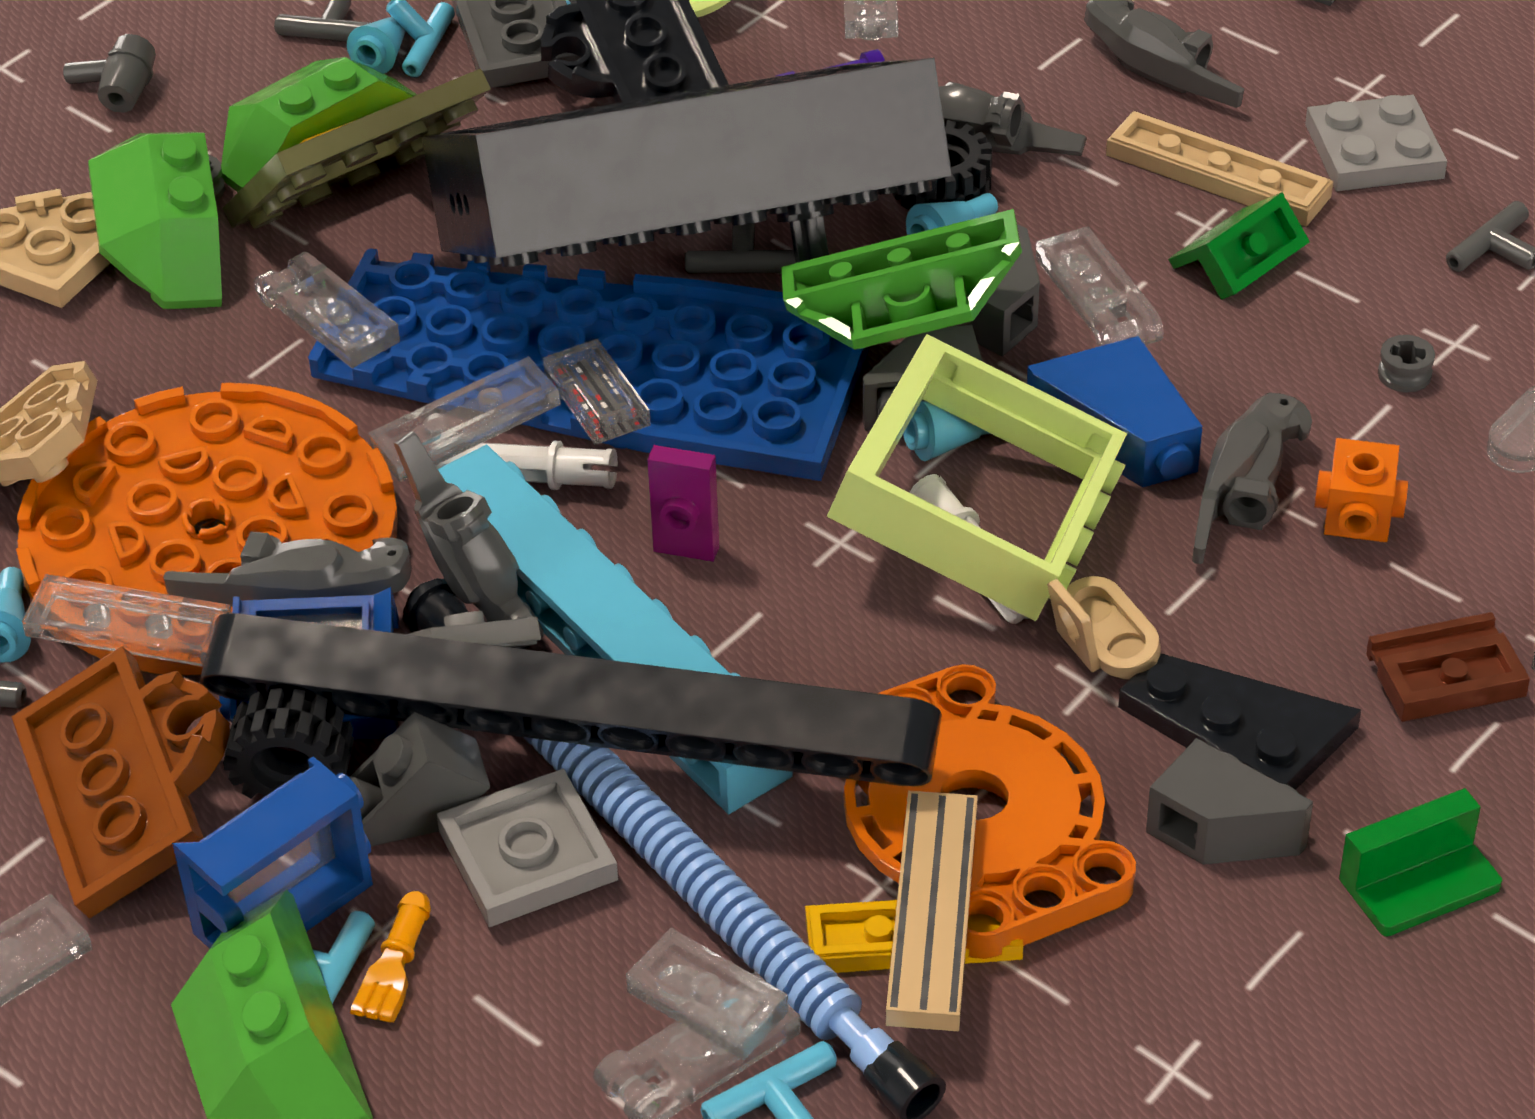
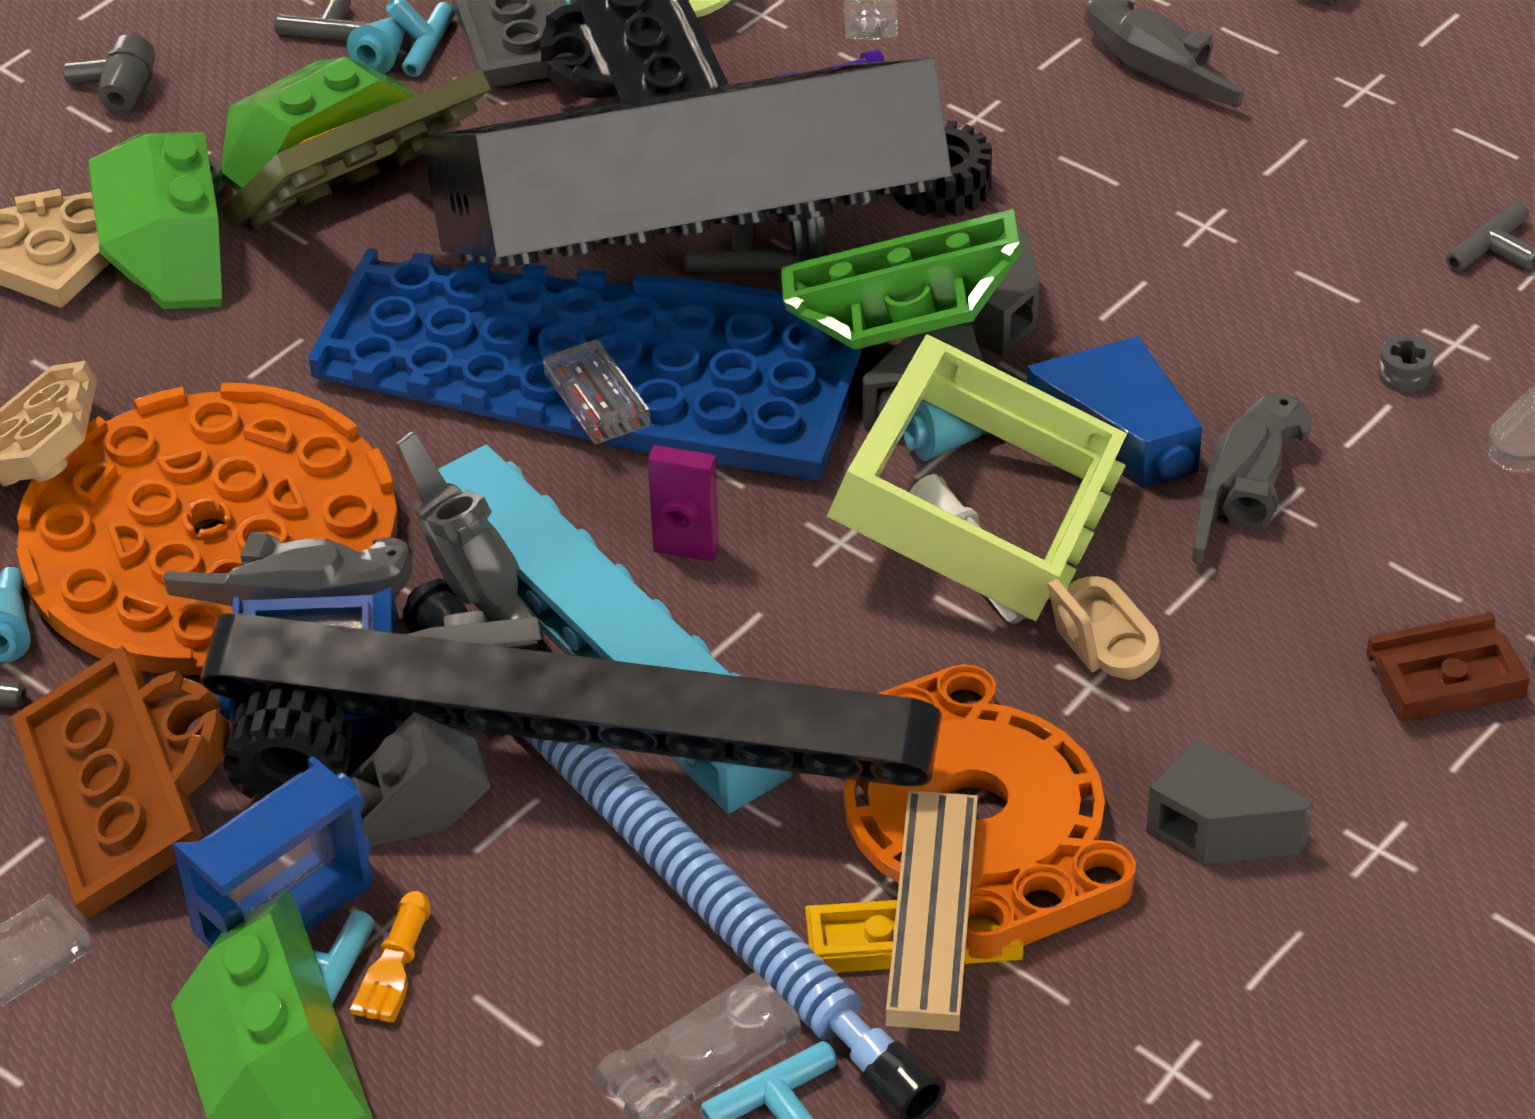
clear tile [22,574,232,667] -> none
clear plate [254,252,400,368] -> none
clear tile [368,356,561,482] -> none
white axle [433,440,618,490] -> none
light grey plate [437,768,618,928] -> none
clear plate [626,928,788,1061] -> none
medium azure cone [906,193,998,235] -> none
dark grey animal [939,82,1087,156] -> none
clear plate [1036,226,1164,347] -> none
tan tile [1106,111,1333,227] -> none
black wing [1118,653,1361,790] -> none
green panel [1168,192,1310,300] -> none
light grey plate [1305,95,1447,192] -> none
orange brick [1314,438,1408,542] -> none
green panel [1339,788,1502,937] -> none

